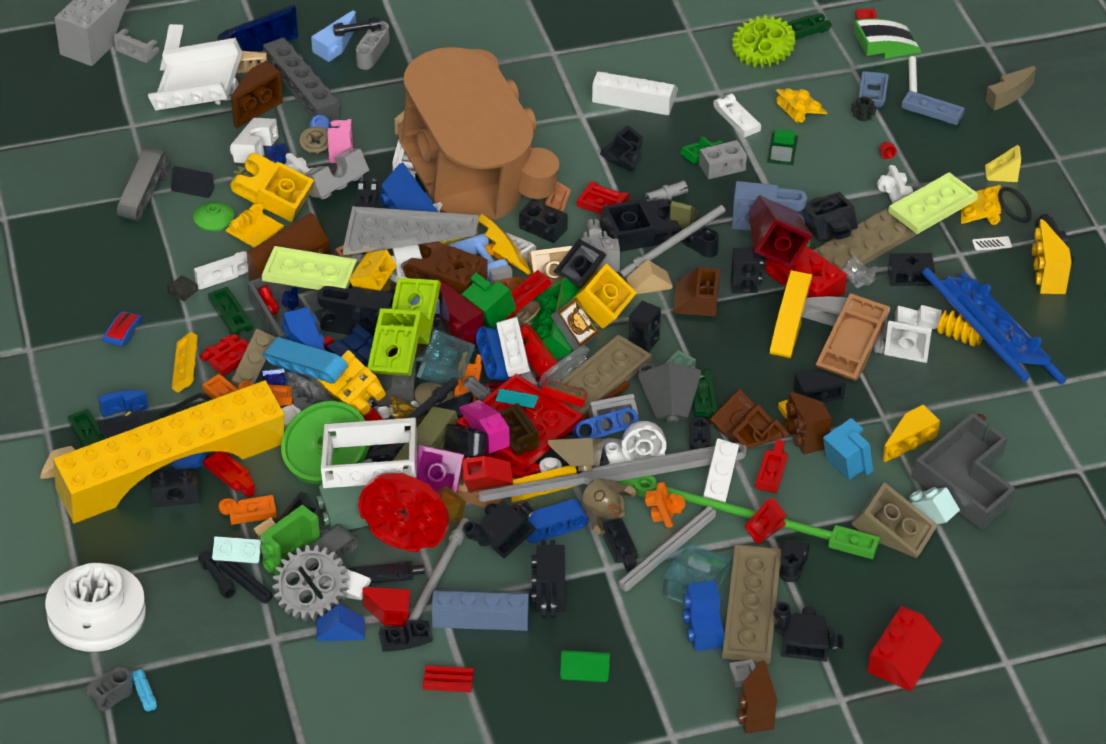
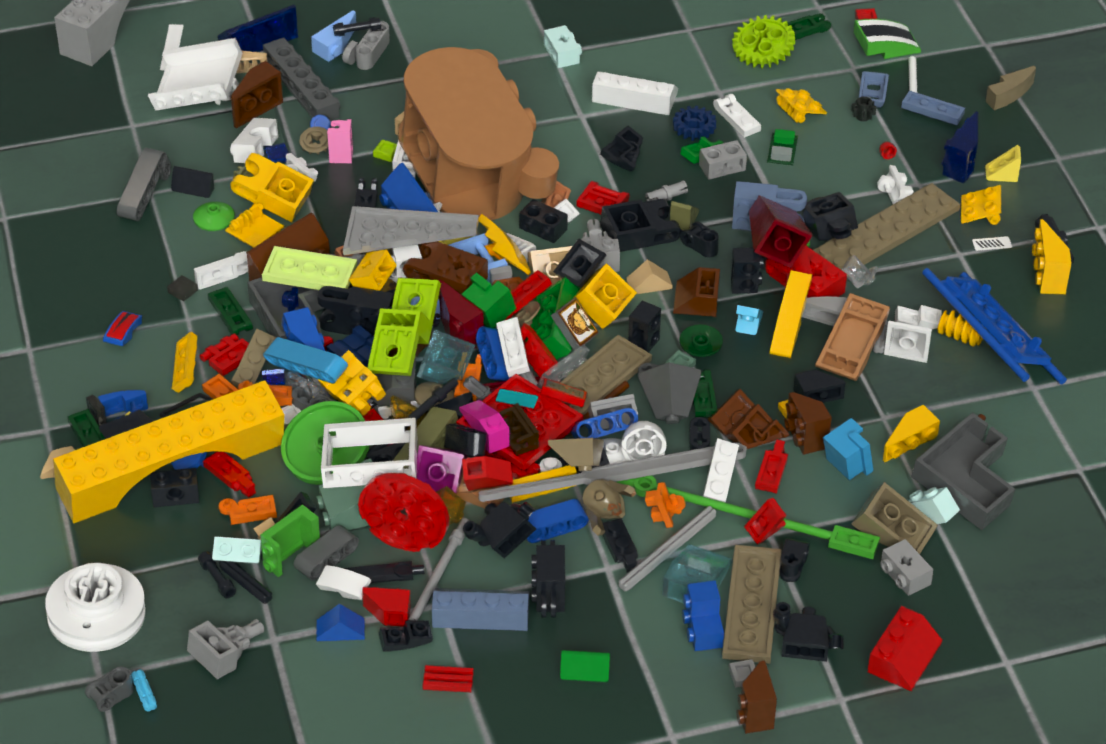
light grey hinge [114,28,160,63] -> none
red arm [258,285,279,315] -> none
light grey gear [272,545,350,622] -> none
light grey arch [303,148,369,199] -> none
light grey bar [619,205,726,278] -> none
yellowish green plate [888,172,978,234] -> none
black brick [888,253,935,286] -> none
black piece [998,187,1032,223] -> none
none -> clear smoke tile [86,395,107,426]
none -> light grey brick [187,619,264,679]
none -> light grey tile [342,41,358,65]
none -> lime tile [373,140,397,162]
none -> light aqua brick [544,25,582,68]
none -> white tile [554,199,580,224]
none -> dark blue gear [673,105,716,141]
none -> dark green dish [679,324,723,357]
none -> medium azure slope [735,305,763,335]
none -> light grey brick [881,539,933,596]
none -> clear blue slope [942,111,978,184]

